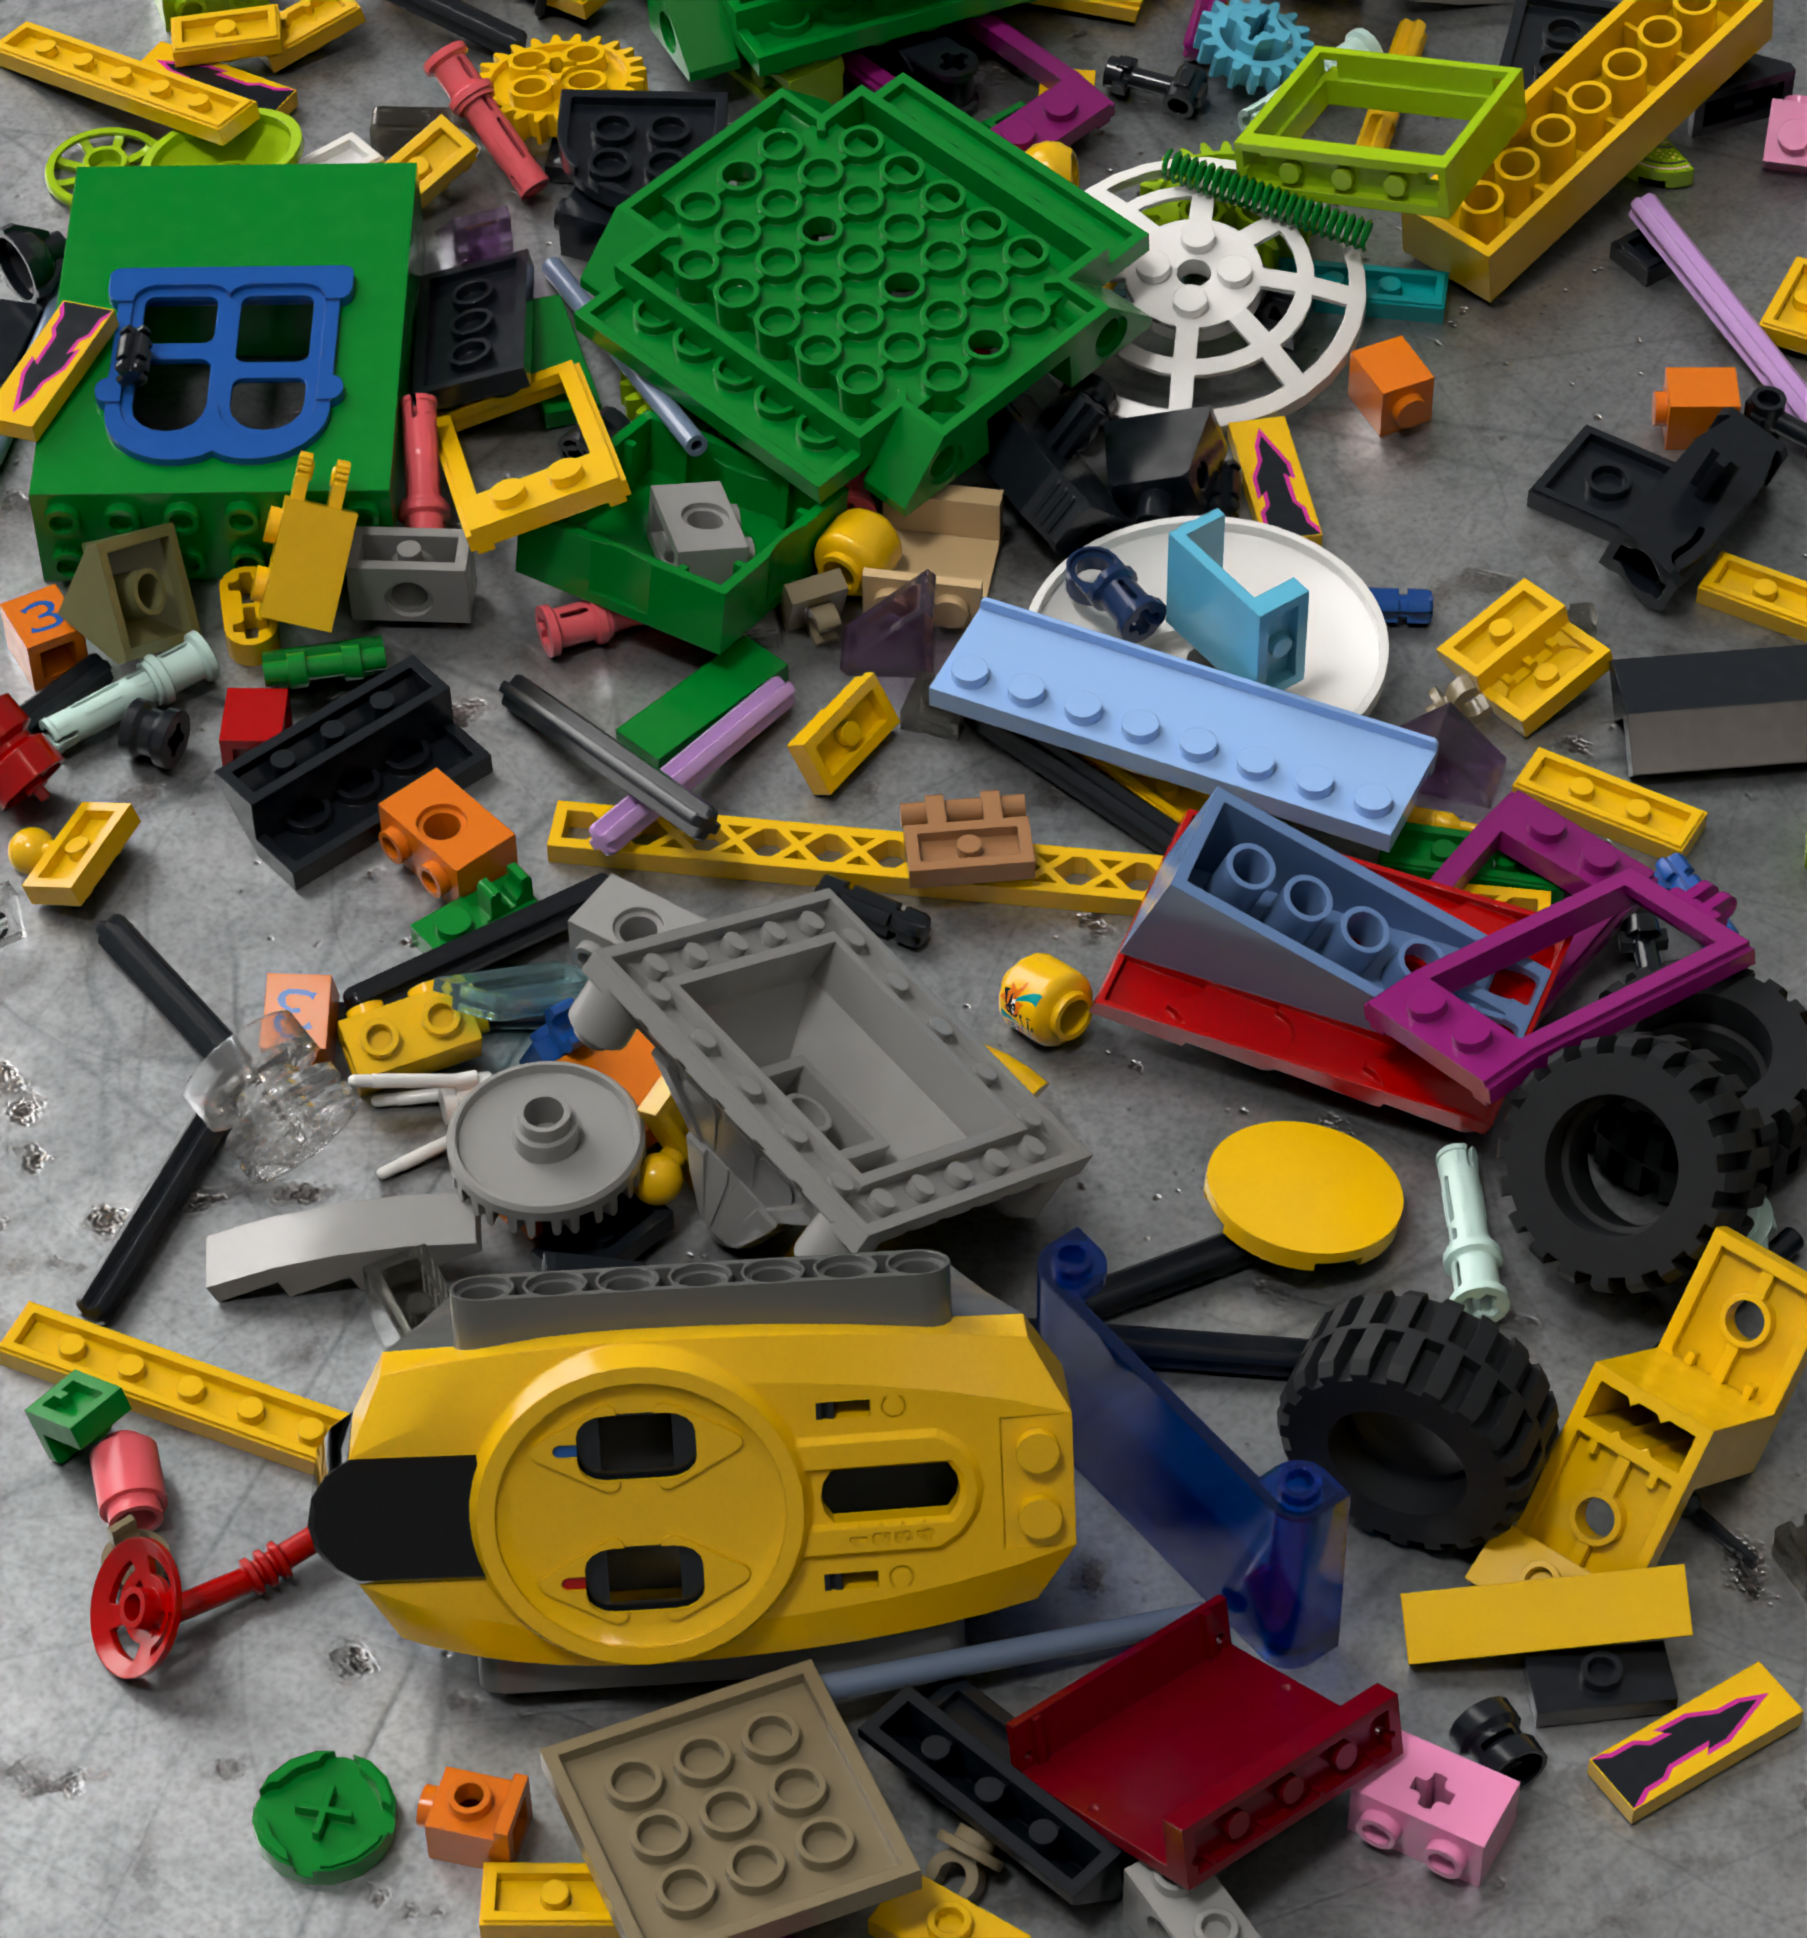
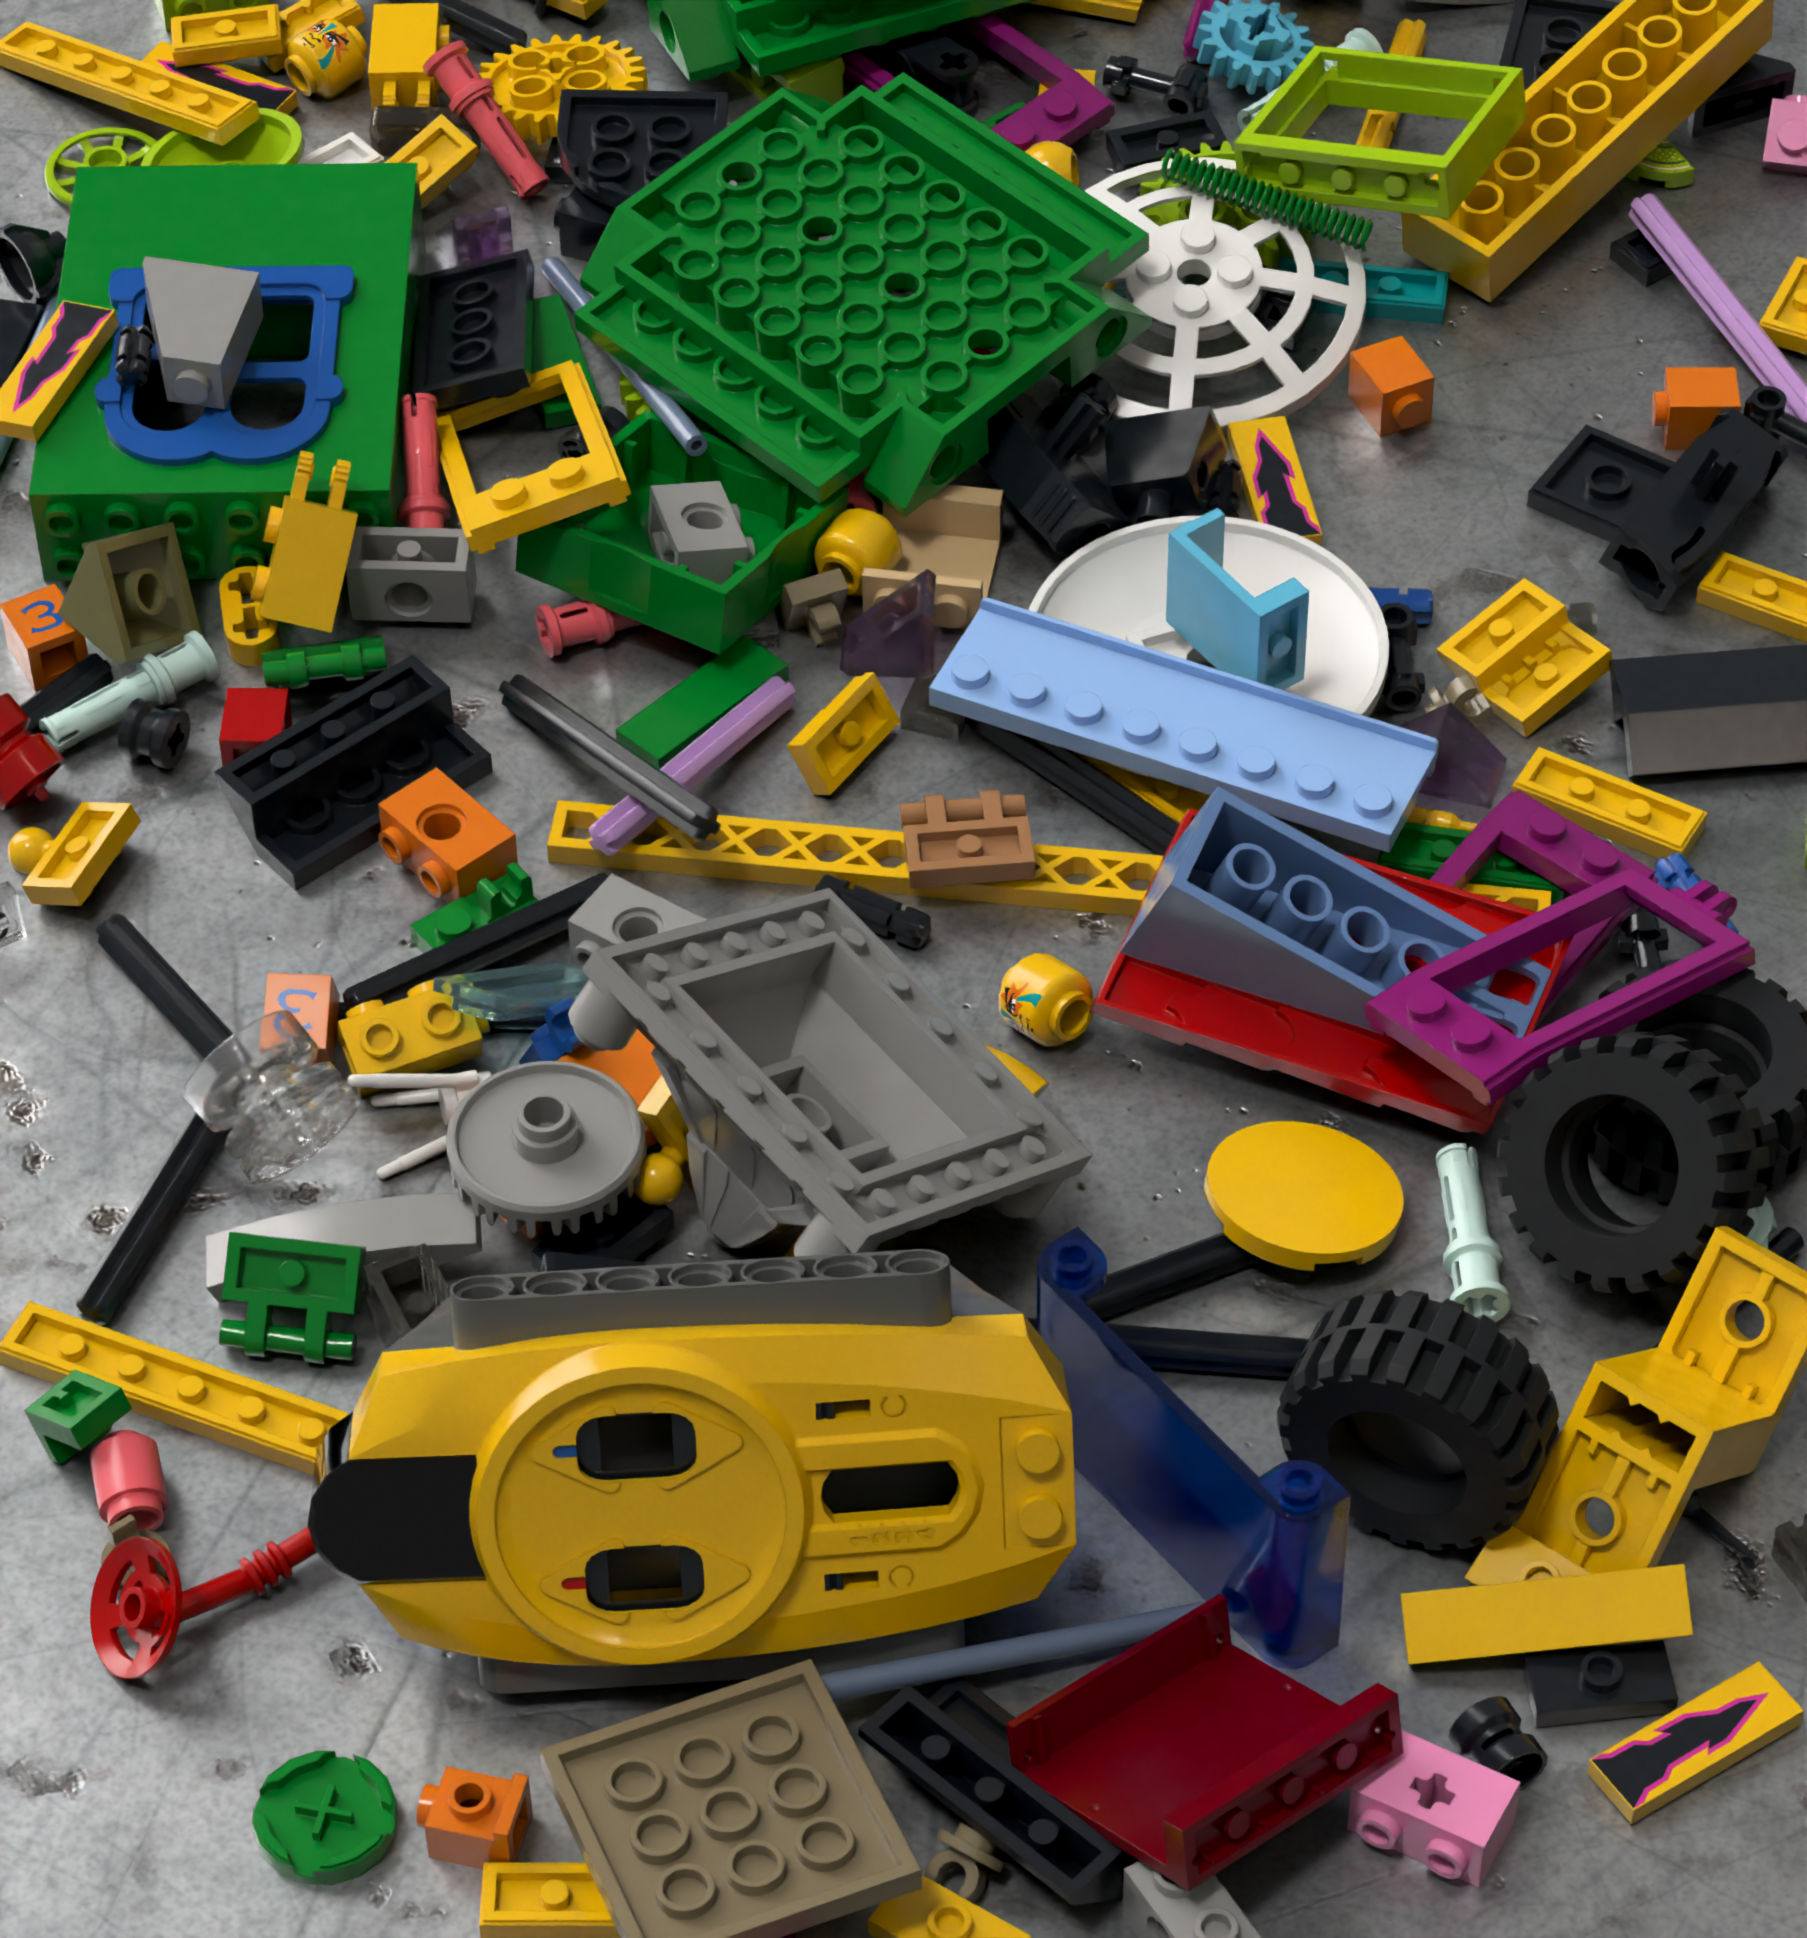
dark blue connector [1066,546,1167,643] -> none
none -> light grey slope [142,256,264,409]
none -> green plate [219,1232,366,1365]
none -> yellow head [284,19,368,100]
none -> yellow hinge [368,3,452,128]
none -> black plate [1106,109,1228,173]
none -> black bar [1380,603,1425,711]

